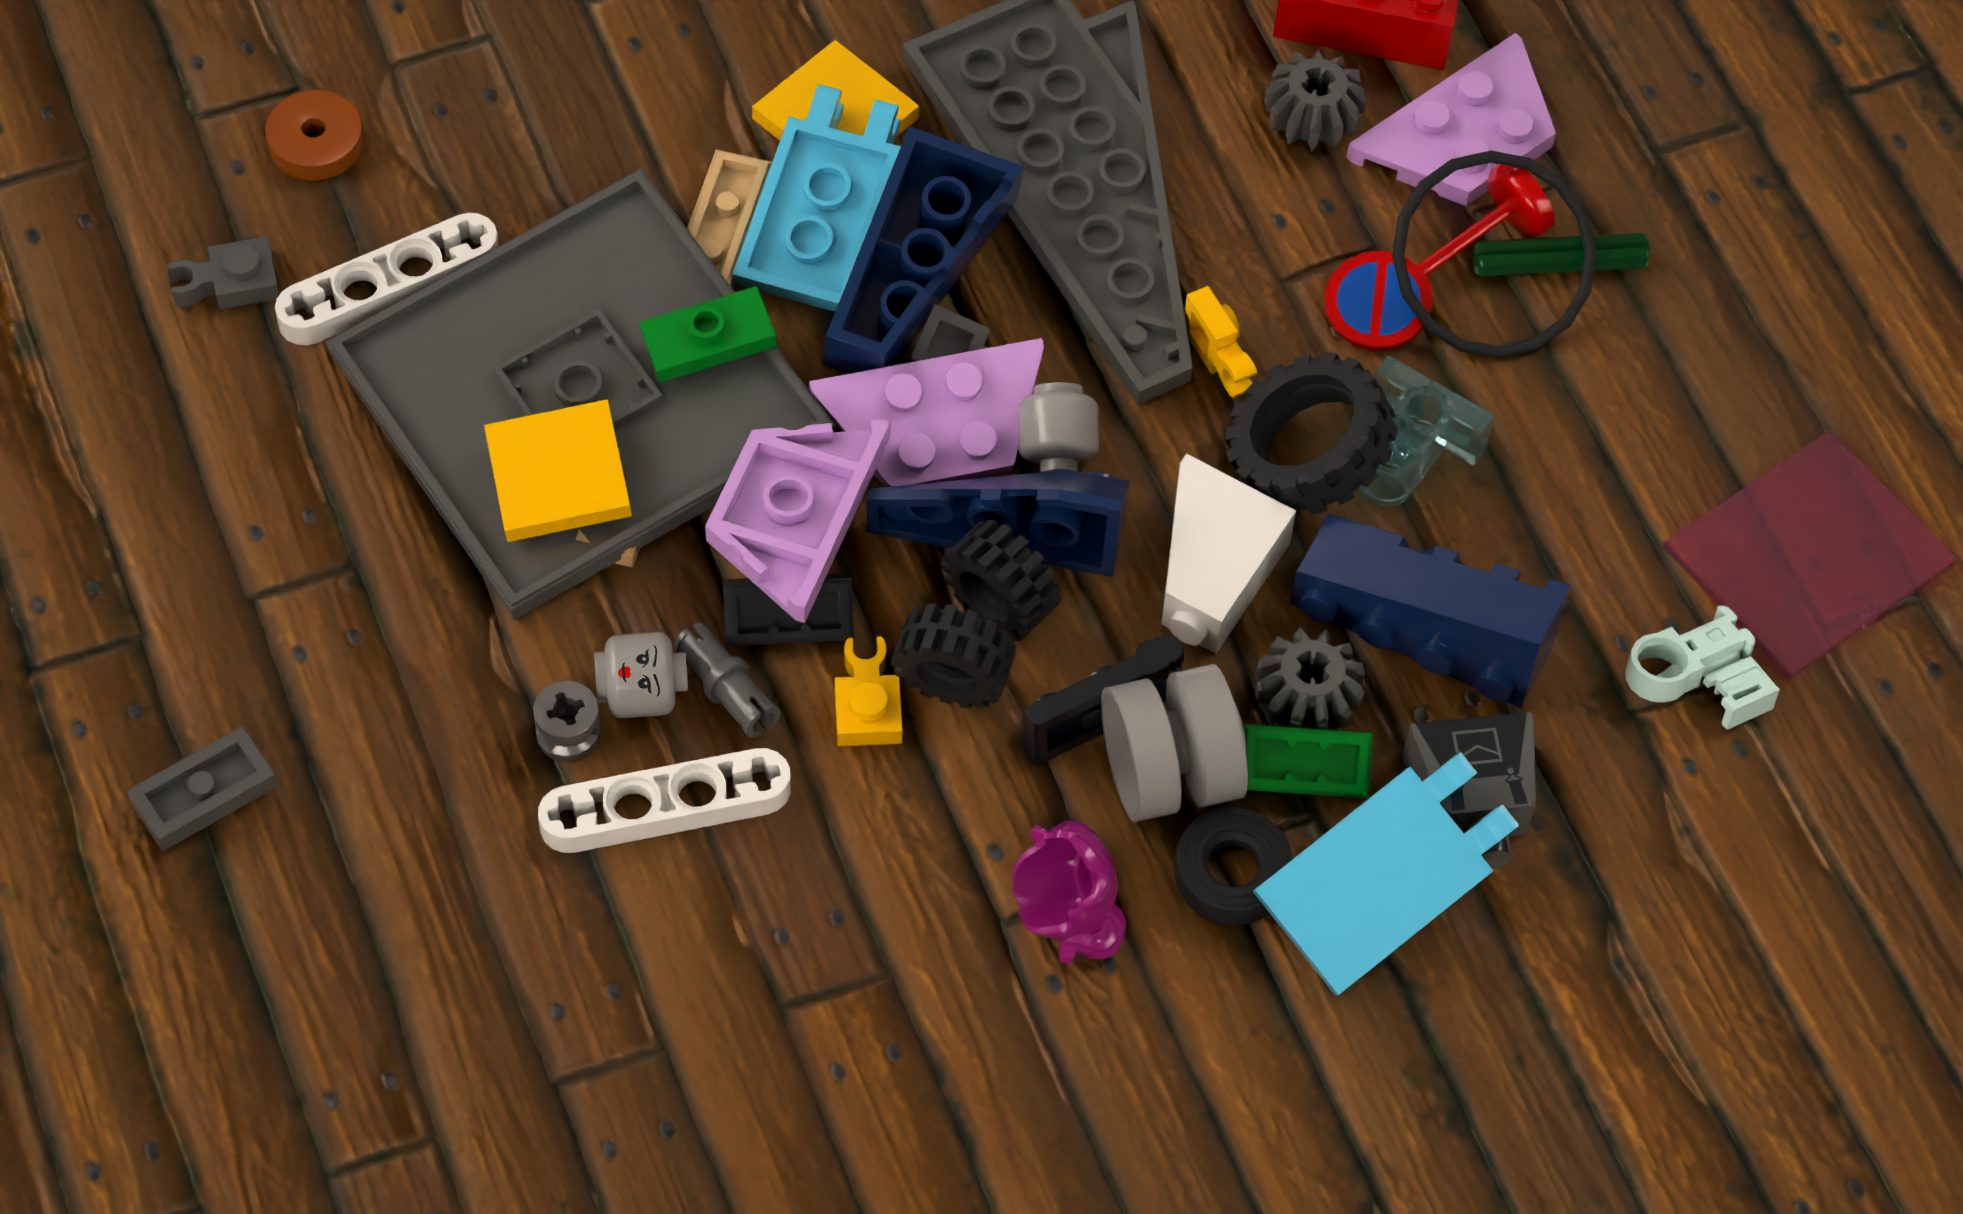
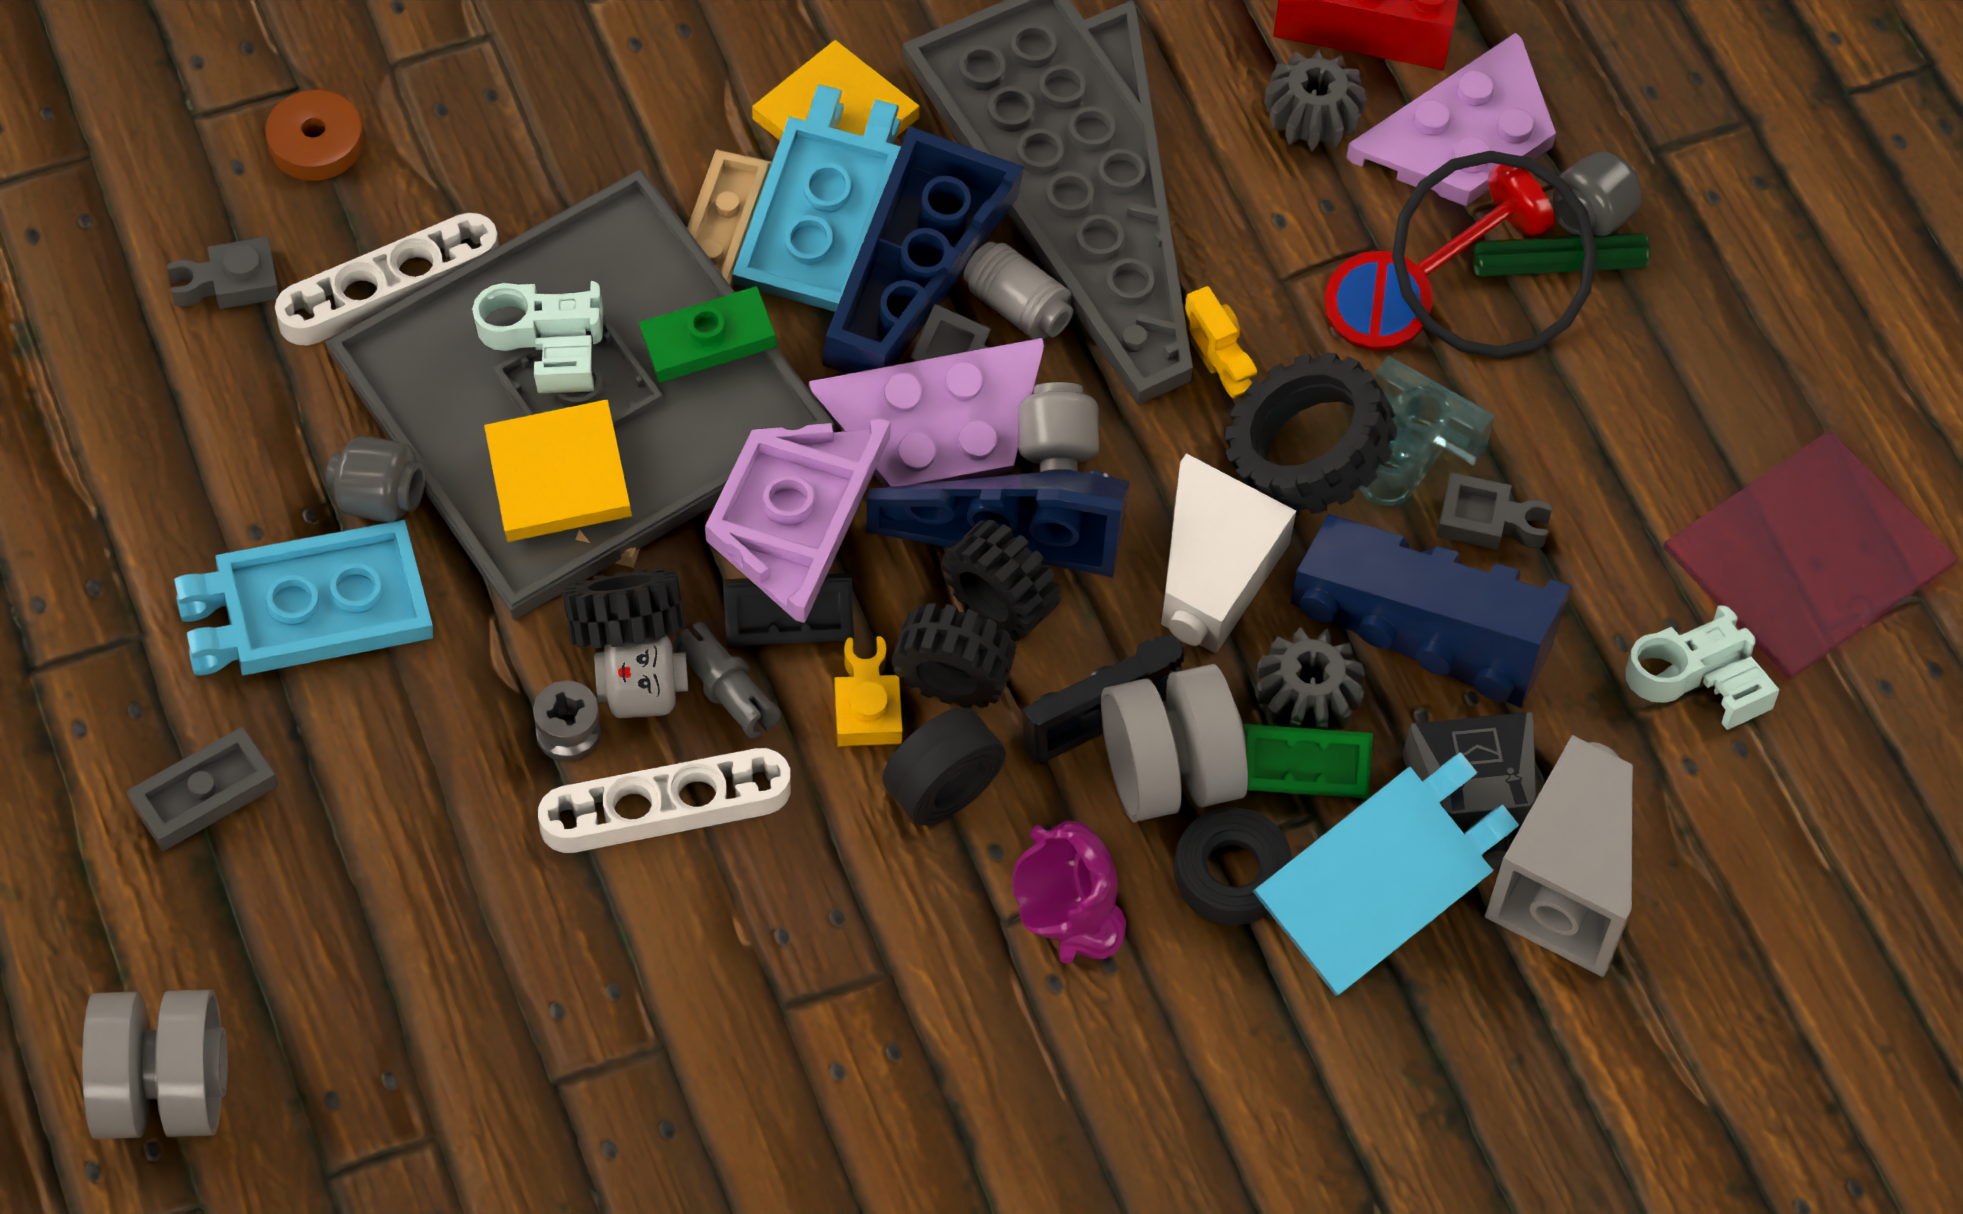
none -> light grey wheel [82,989,228,1139]
none -> medium azure tile [174,520,433,676]
none -> dark grey head [326,436,426,523]
none -> light aqua piece [472,281,603,394]
none -> black tyre [563,569,685,648]
none -> black tyre [882,707,1006,826]
none -> light grey head [964,242,1073,339]
none -> dark grey plate [1436,472,1552,550]
none -> light grey slope [1485,735,1633,978]
none -> dark grey head [1553,151,1642,236]

